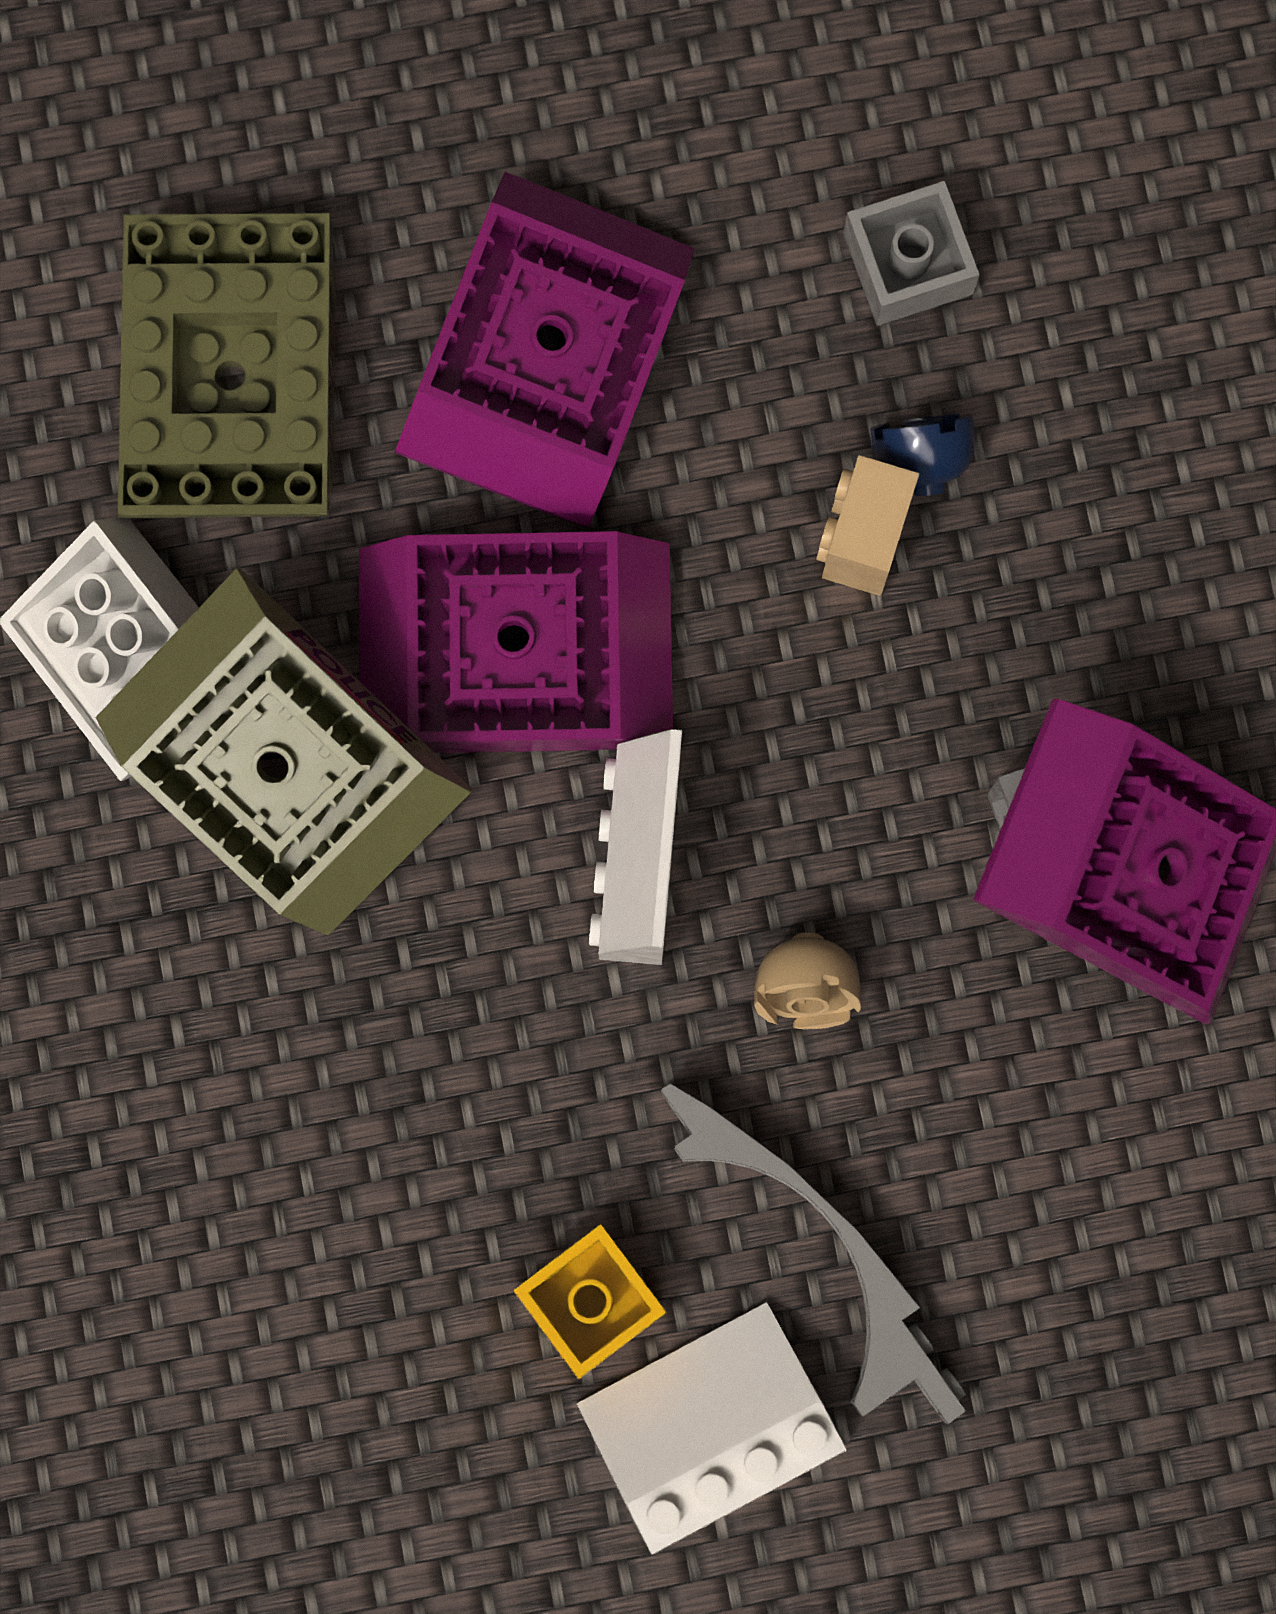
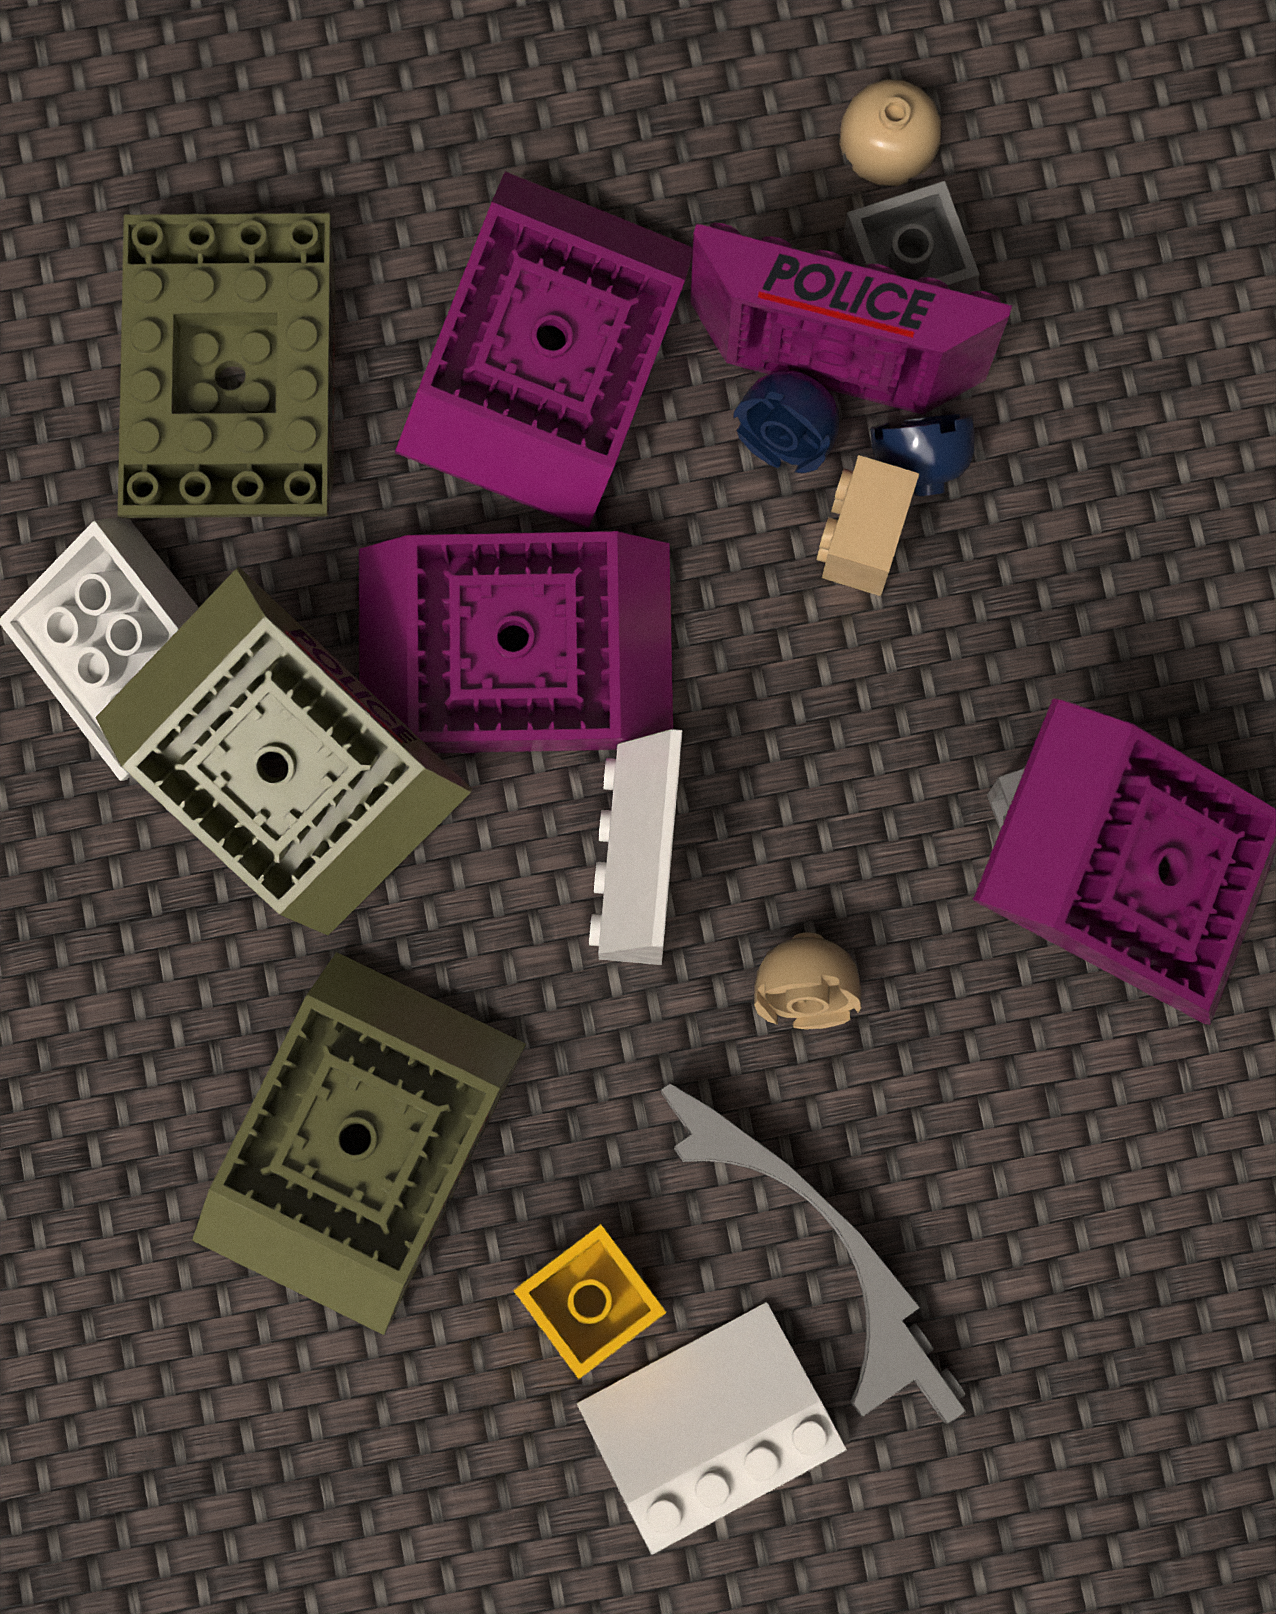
none -> olive slope [192,952,527,1335]
none -> magenta slope [690,223,1012,415]
none -> dark blue cylinder [733,370,839,473]
none -> tan cylinder [840,79,941,186]

